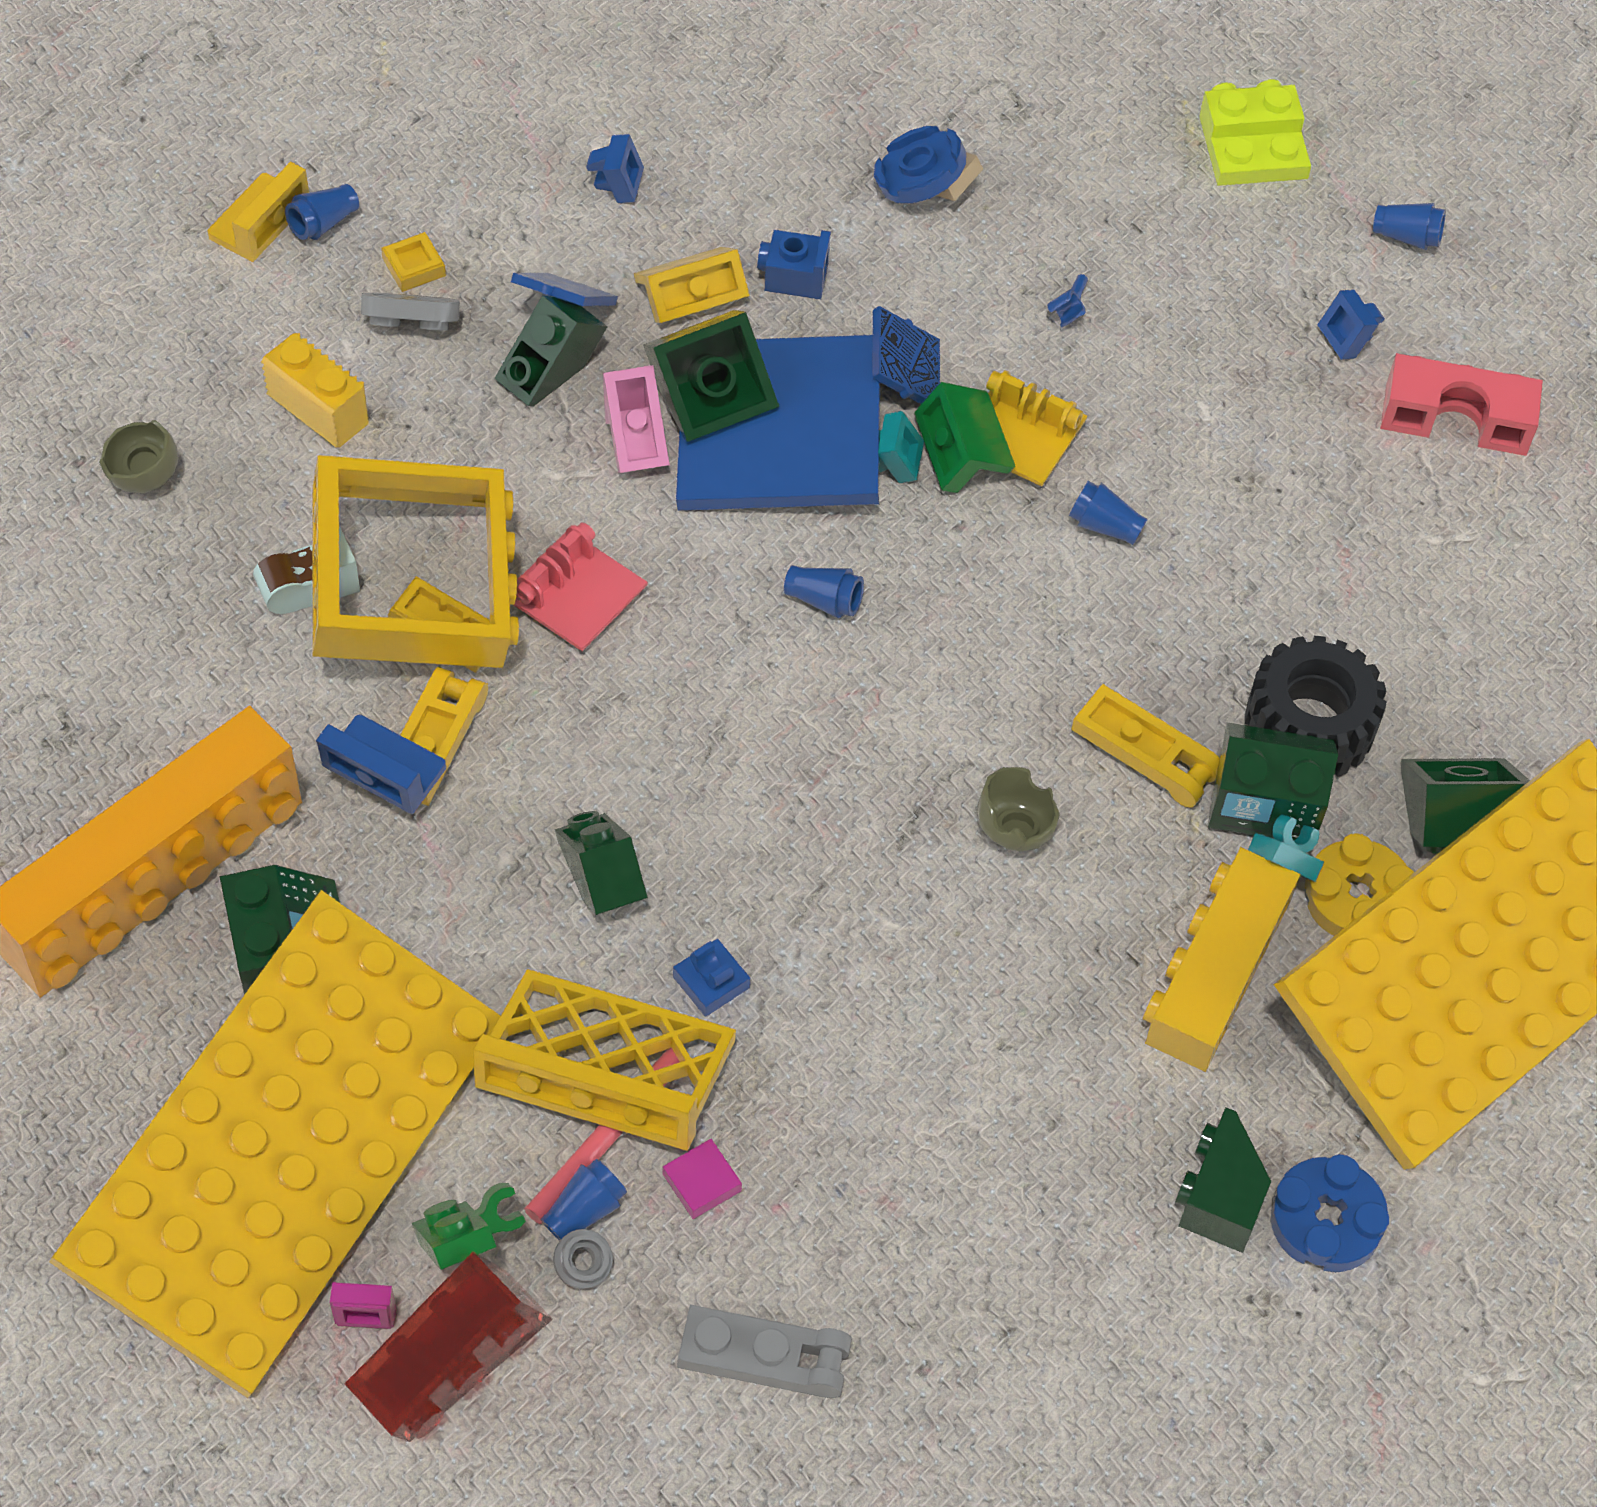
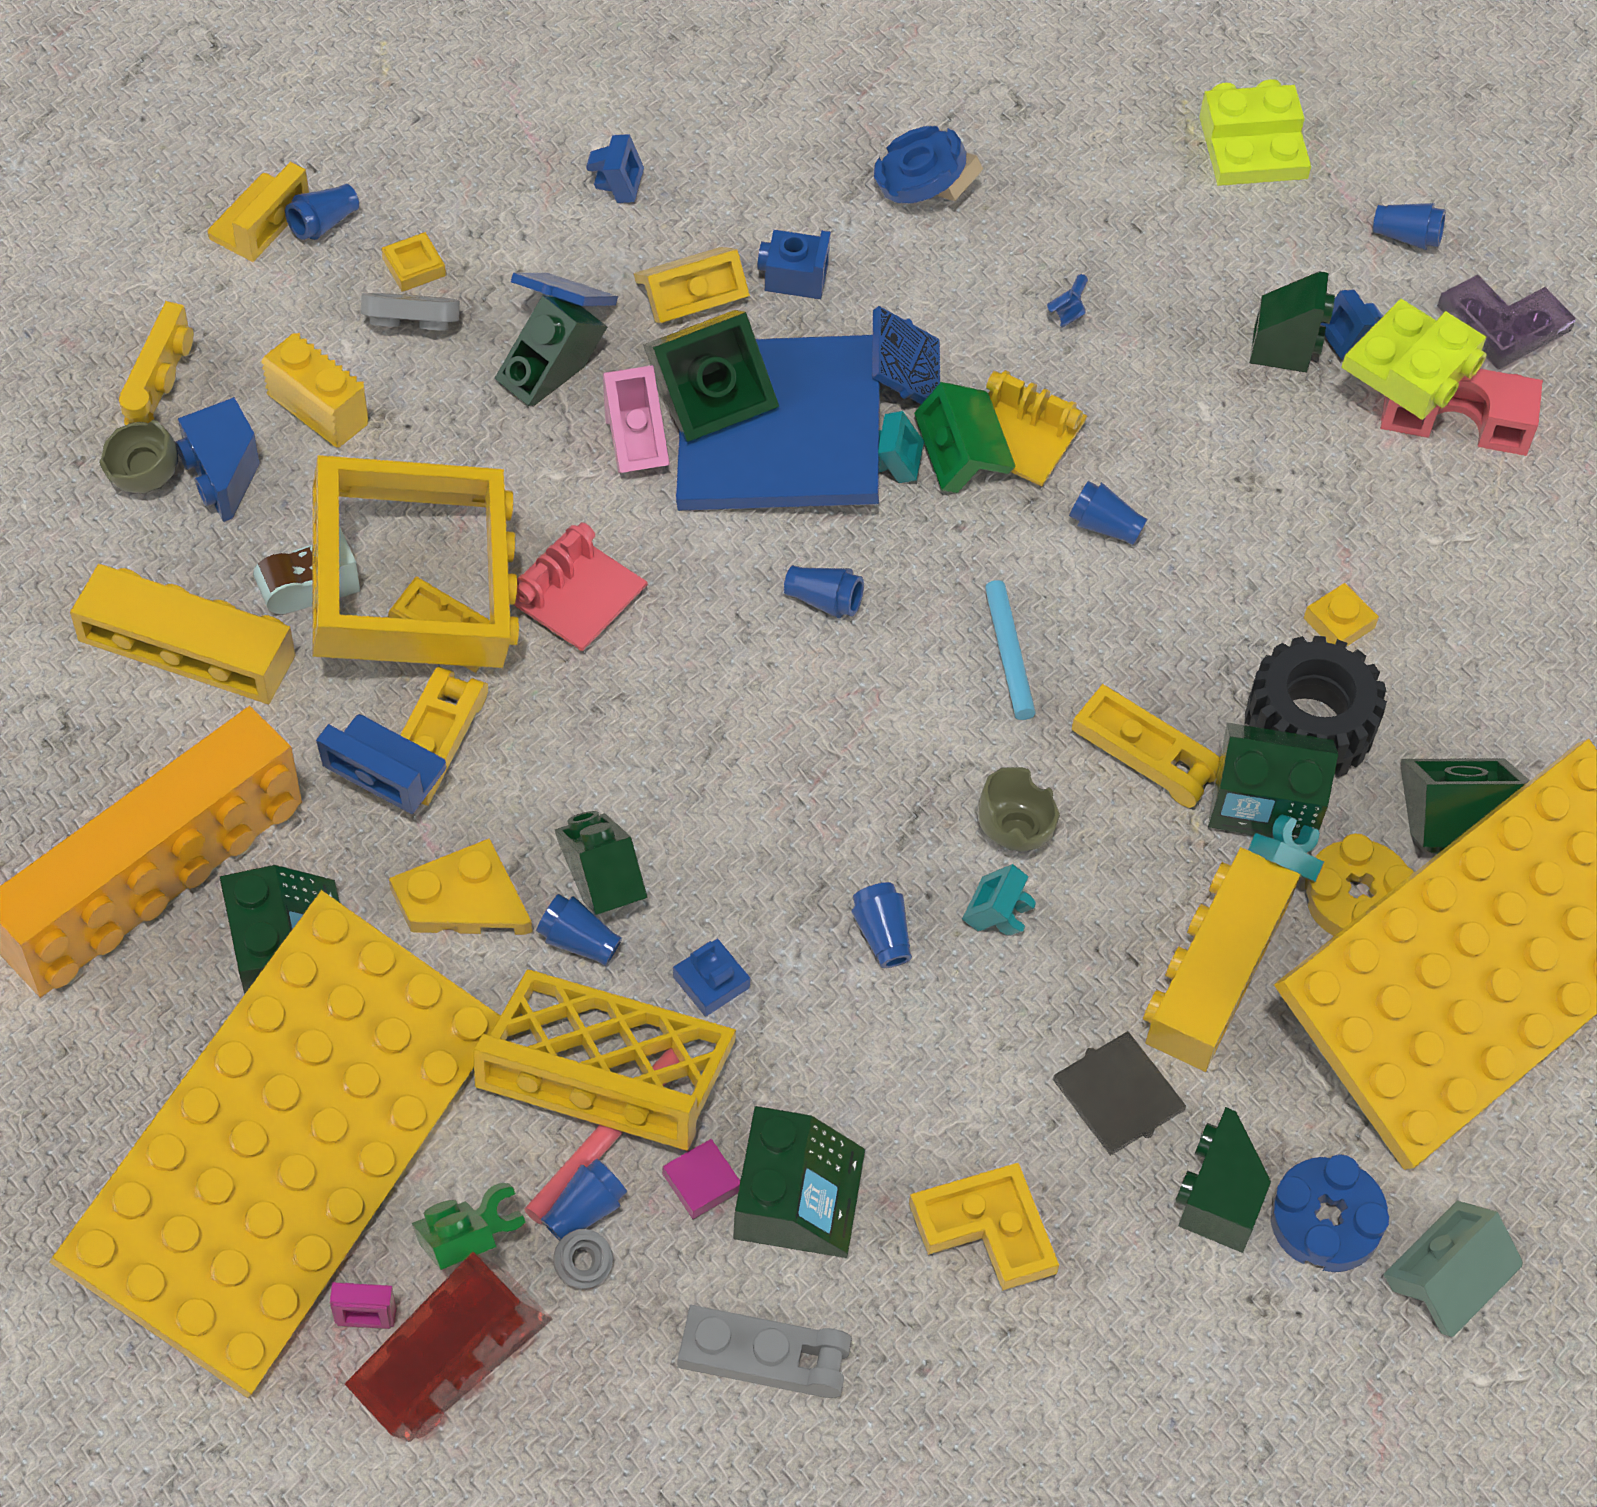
none -> yellow brick [70,563,296,705]
none -> yellow plate [119,301,194,425]
none -> blue slope [175,397,260,522]
none -> yellow wing [389,838,532,935]
none -> blue cone [536,894,622,966]
none -> dark green slope [733,1106,865,1258]
none -> blue cone [851,882,912,968]
none -> yellow plate [909,1162,1059,1291]
none -> teal tile [962,864,1036,936]
none -> medium azure bar [985,580,1036,720]
none -> clear smoke piece [1053,1031,1186,1156]
none -> dark green slope [1249,271,1335,373]
none -> yellow plate [1303,583,1379,646]
none -> neon yellow plate [1341,298,1487,420]
none -> sand green panel [1384,1200,1523,1337]
none -> clear purple plate [1437,274,1576,370]

